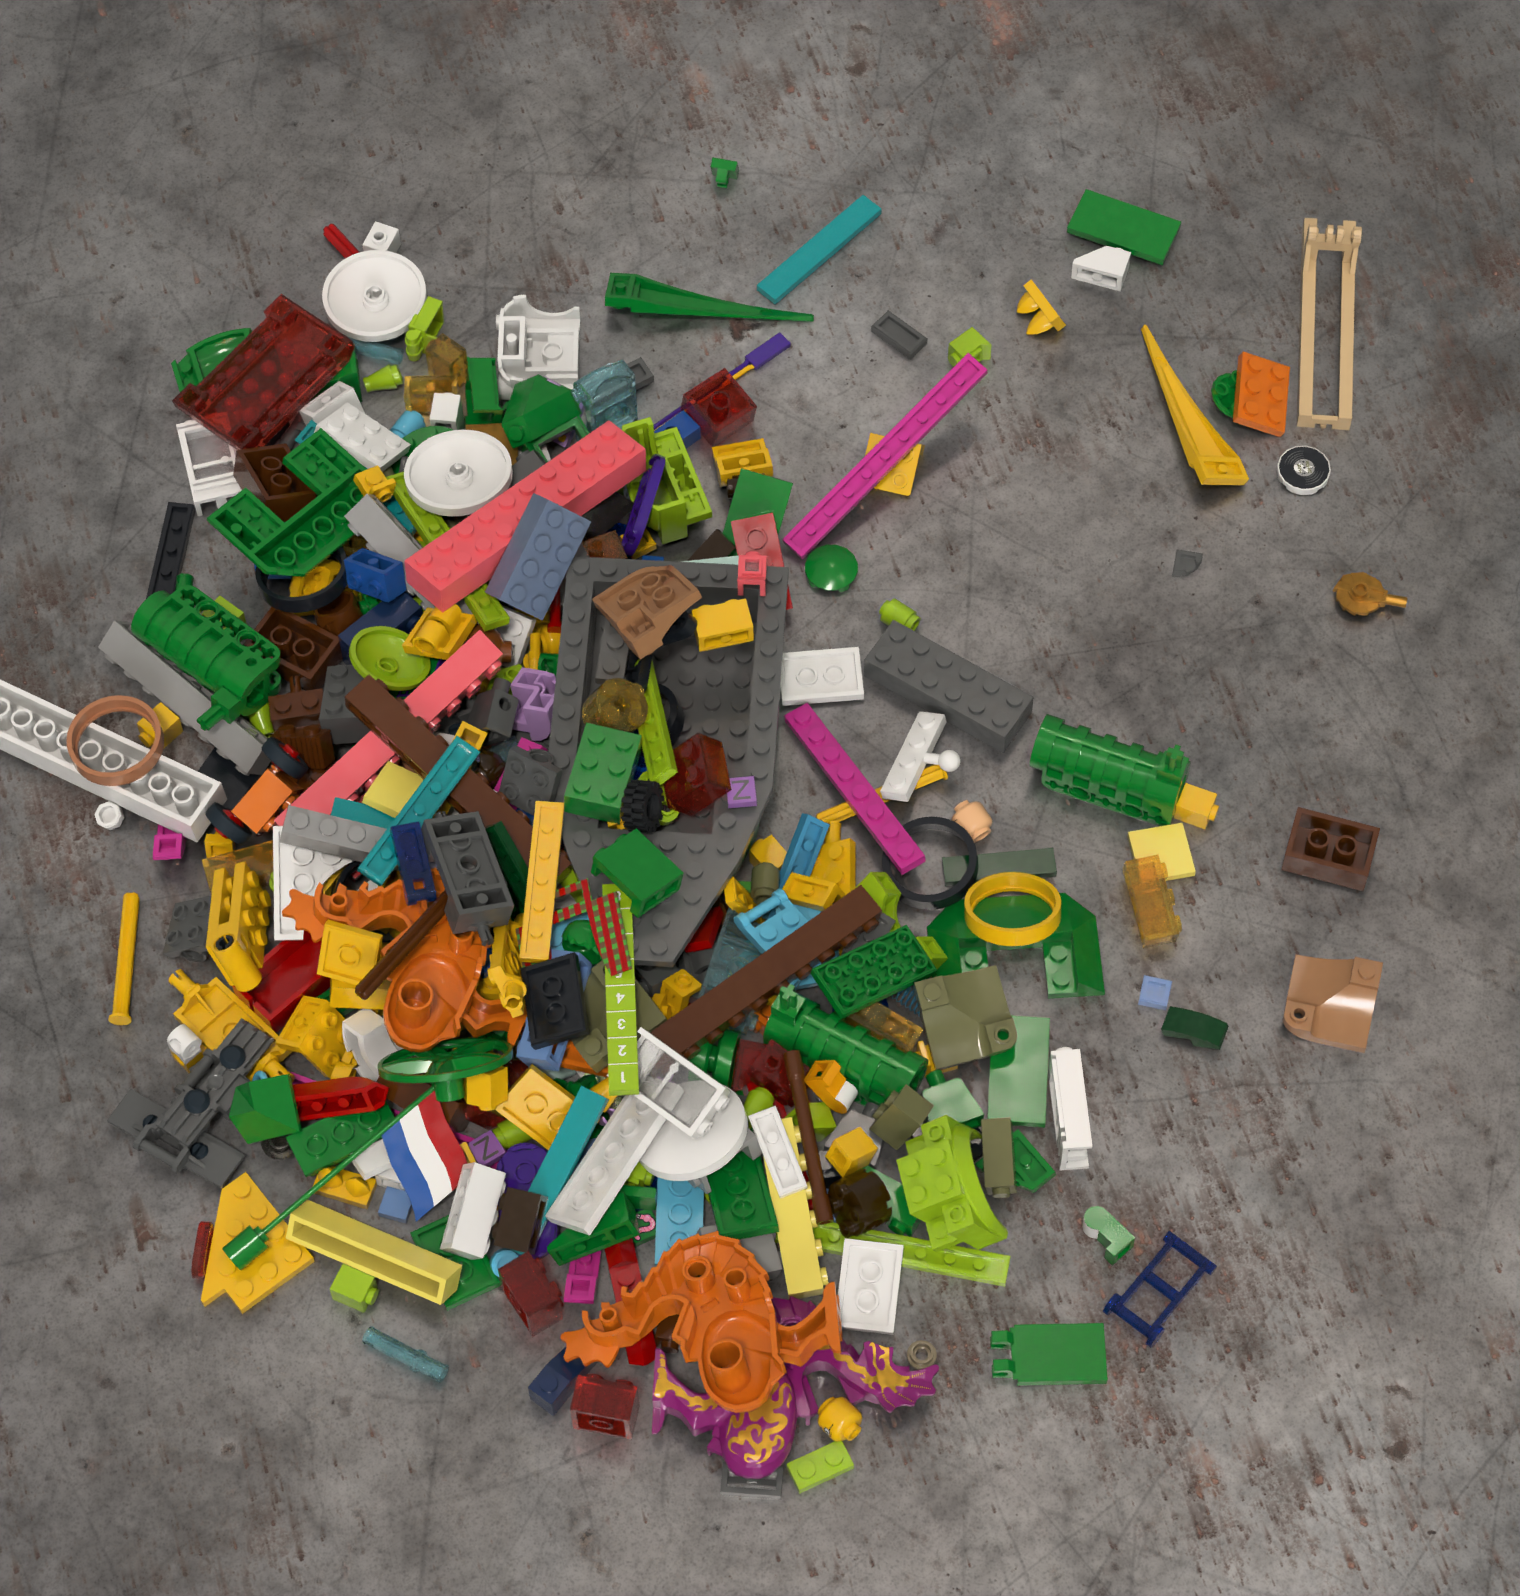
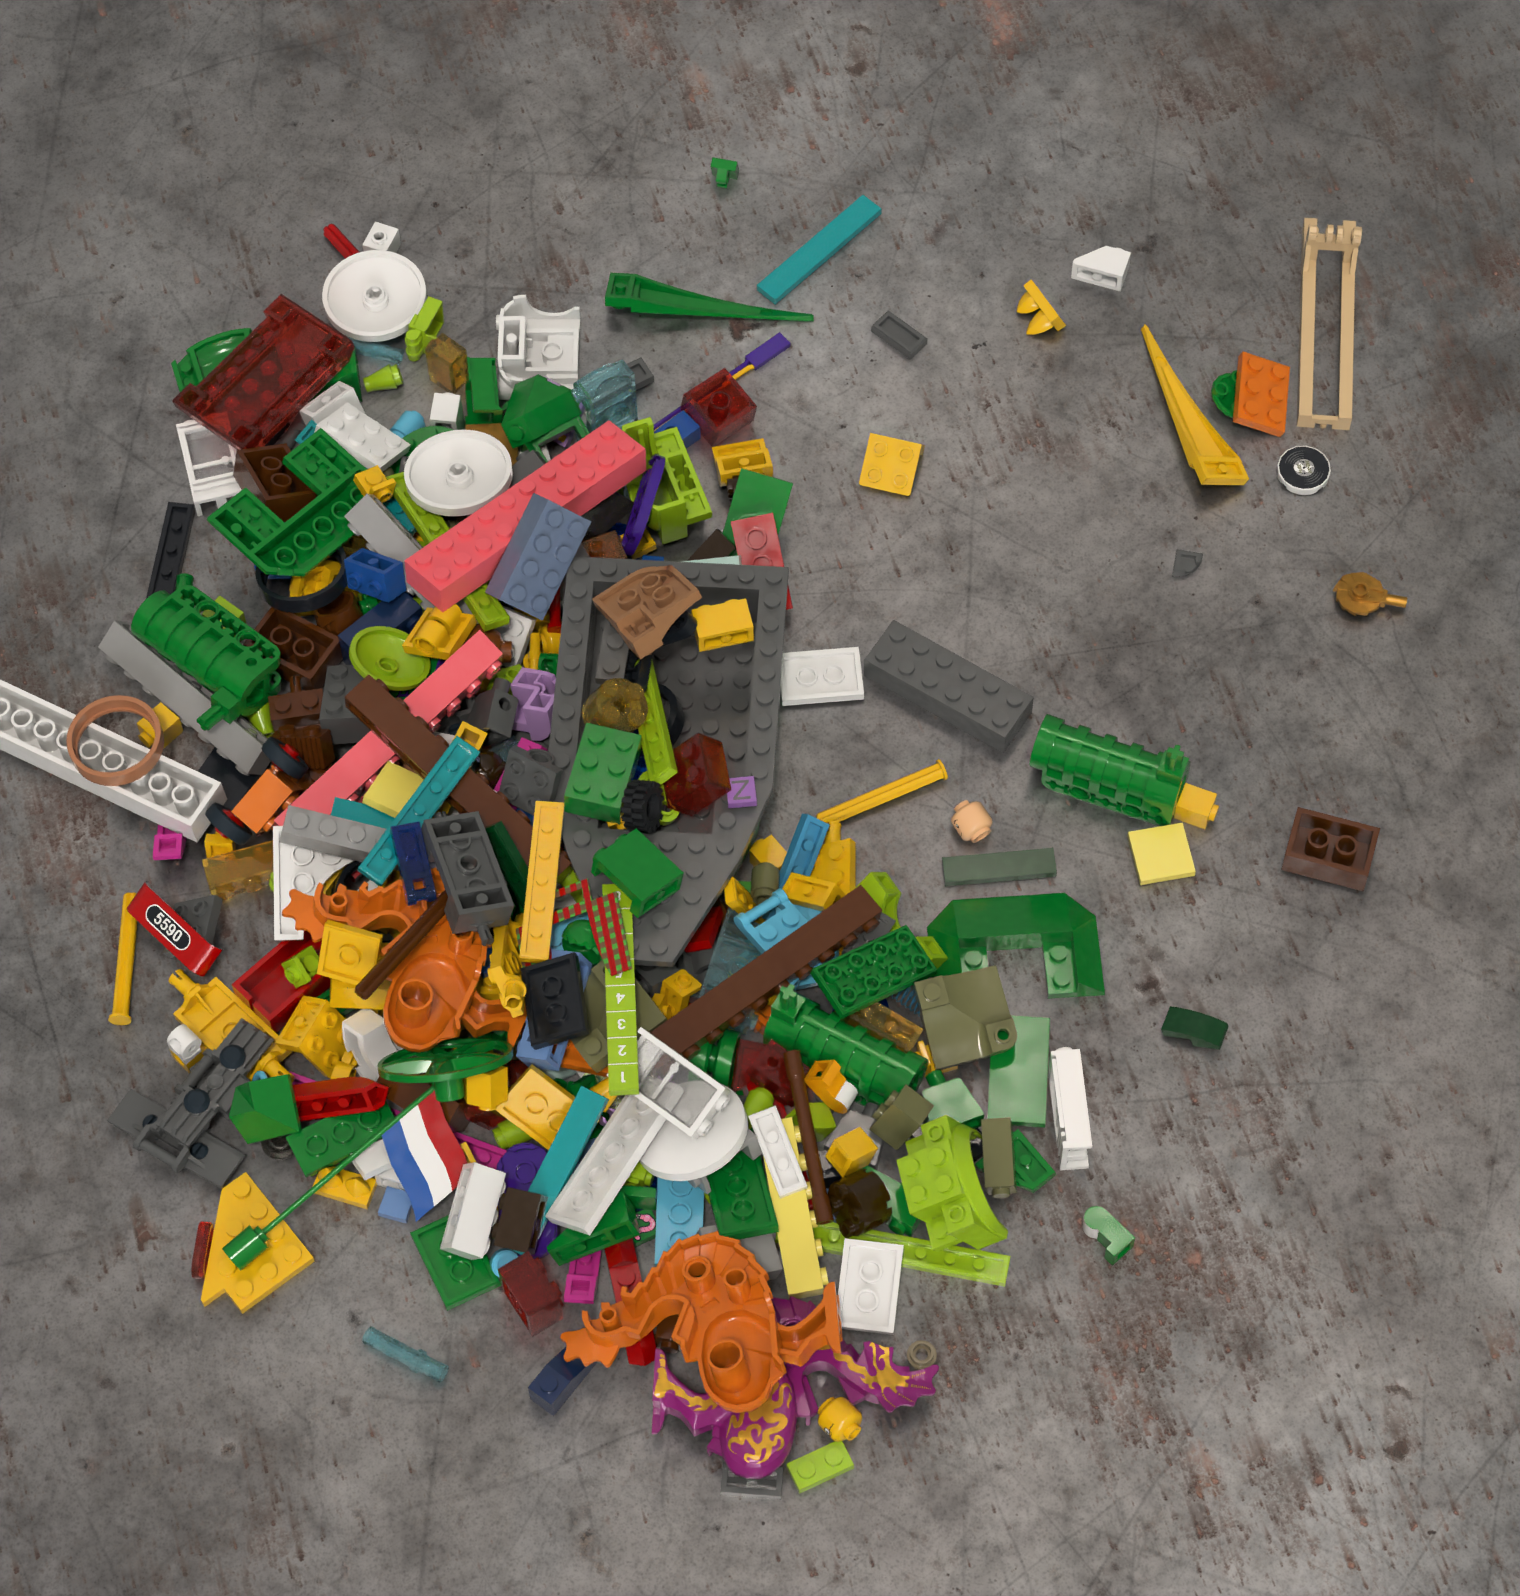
white tile [95,801,125,830] -> none
yellow hinge [206,861,271,992] -> none
light yellow brick [286,1200,462,1305] -> none
lime brick [329,1264,379,1313] -> none
clear yellow brick [404,375,460,416] -> none
medium lavender tile [467,1130,506,1167] -> none
clear red brick [570,1374,640,1440] -> none
coral window [737,551,767,596] -> none
dark pink plate [782,353,988,560] -> none
dark pink plate [784,703,926,875] -> none
green dish [805,545,858,592] -> none
lime brick [879,598,921,631] -> none
white plate [880,711,960,802] -> none
black piece [882,817,979,910] -> none
lime window [948,327,992,367] -> none
yellow piece [964,872,1061,946] -> none
green tile [990,1323,1108,1386] -> none
green tile [1067,189,1181,265] -> none
clear blue piece [1103,1231,1217,1348] -> none
clear yellow brick [1122,854,1182,949] -> none
medium blue tile [1138,975,1172,1010] -> none
medium nougat slope [1283,954,1383,1053] -> none
none -> red sticker [127,880,222,977]
none -> lime bracket [281,945,319,988]

